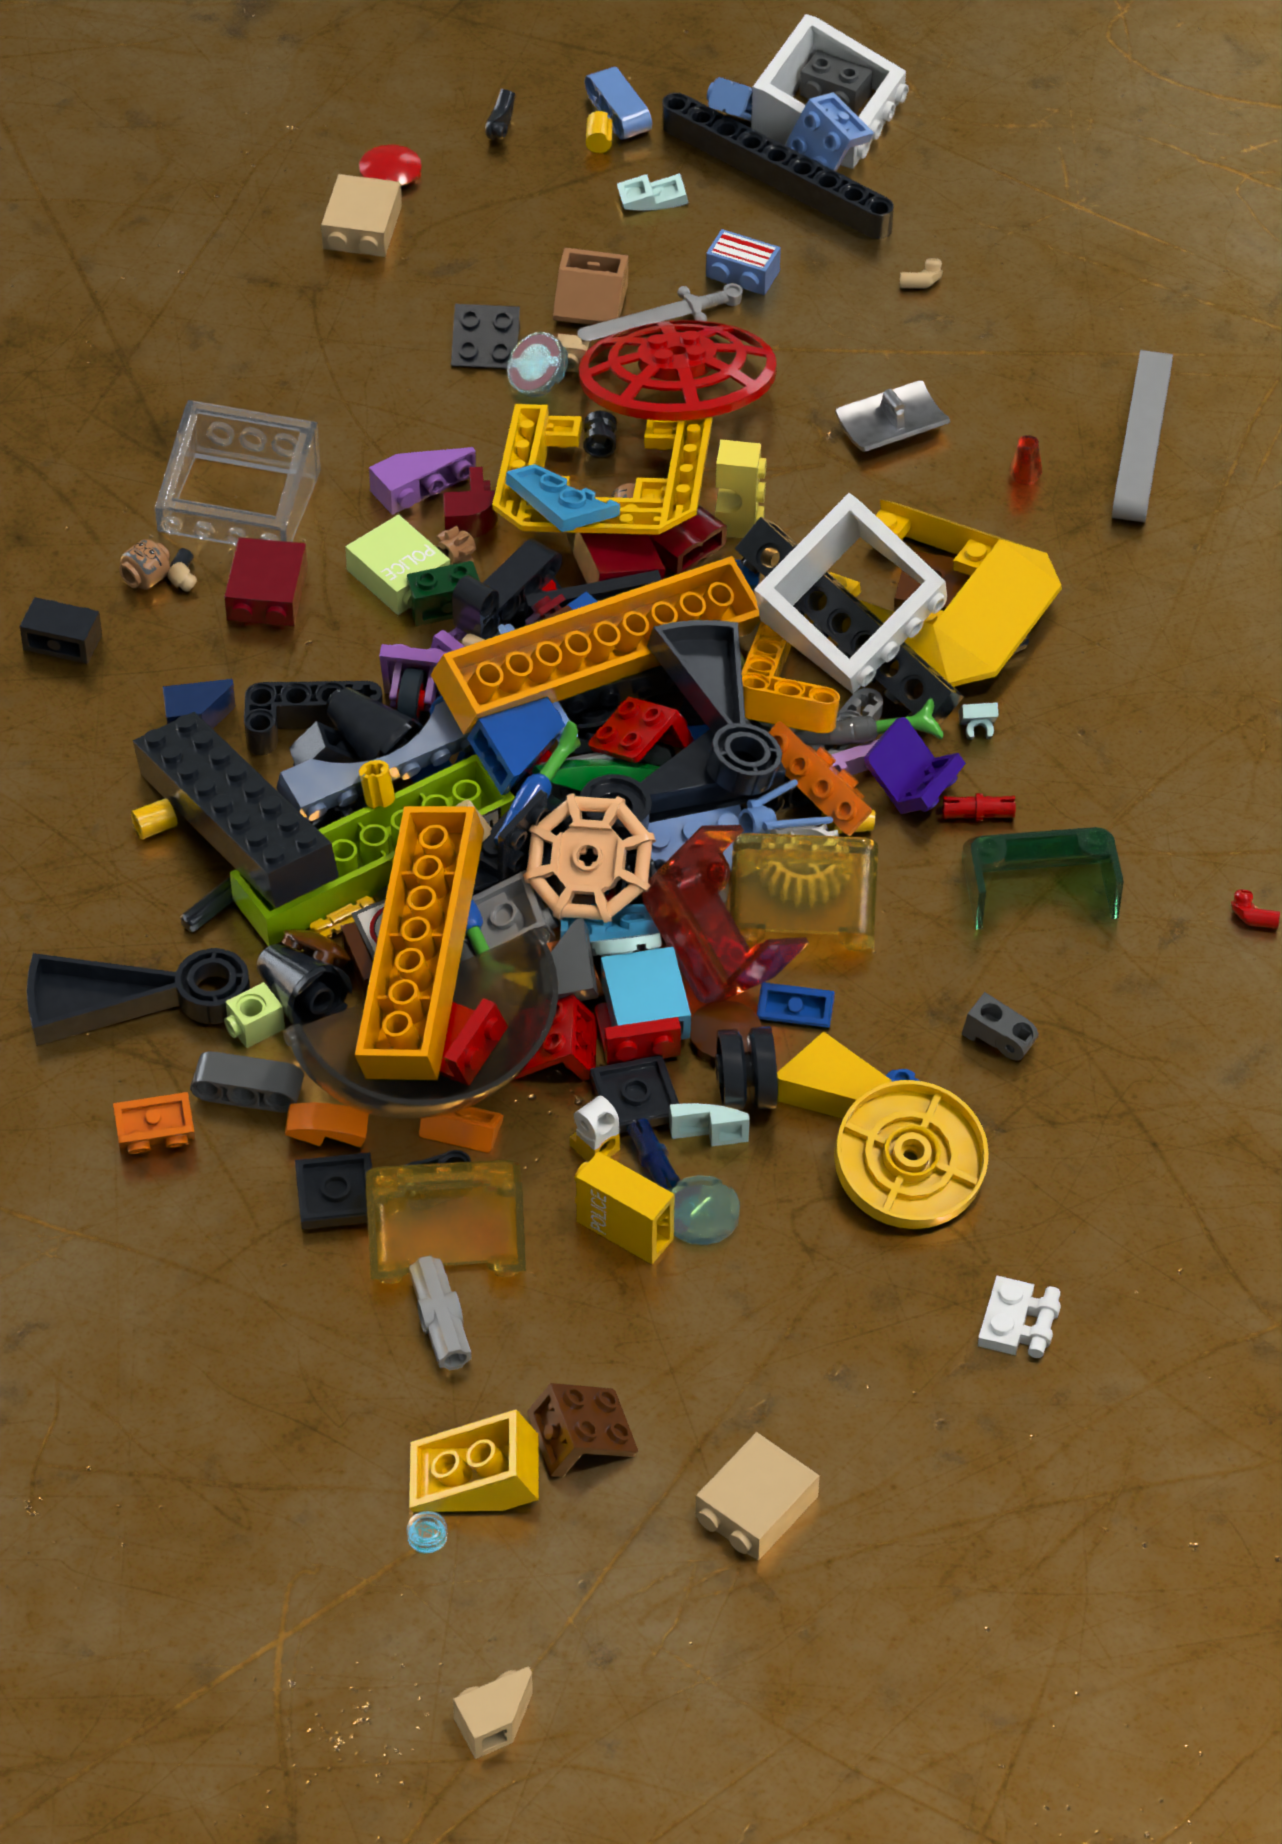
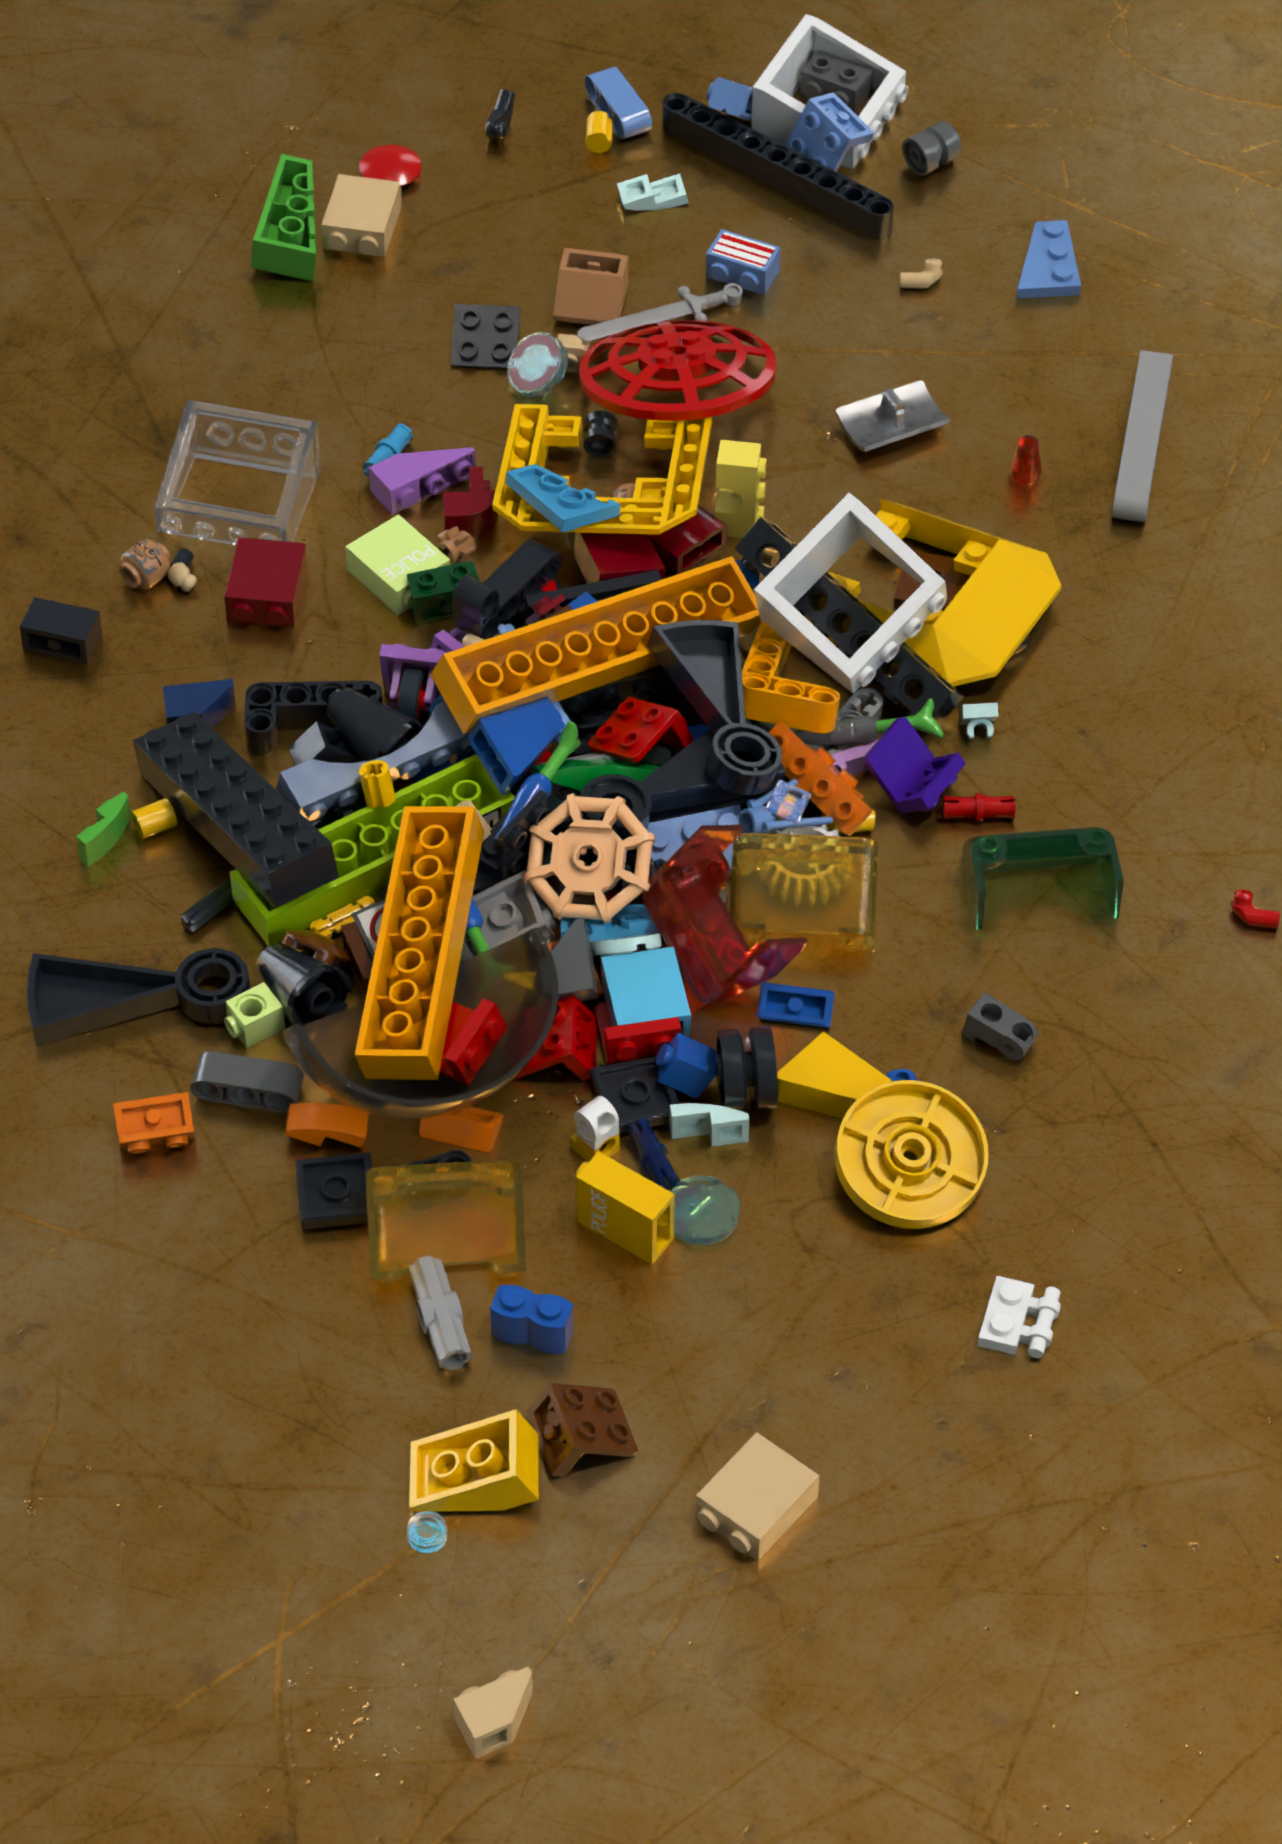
none -> bright green slope [76,791,131,867]
none -> bright green wedge [251,154,316,281]
none -> dark azure pin [362,424,414,477]
none -> blue brick [490,1285,574,1354]
none -> blue brick [656,1033,716,1099]
none -> clear tile [765,780,812,825]
none -> dark grey wheel [902,121,962,176]
none -> medium blue wing [1016,220,1081,299]

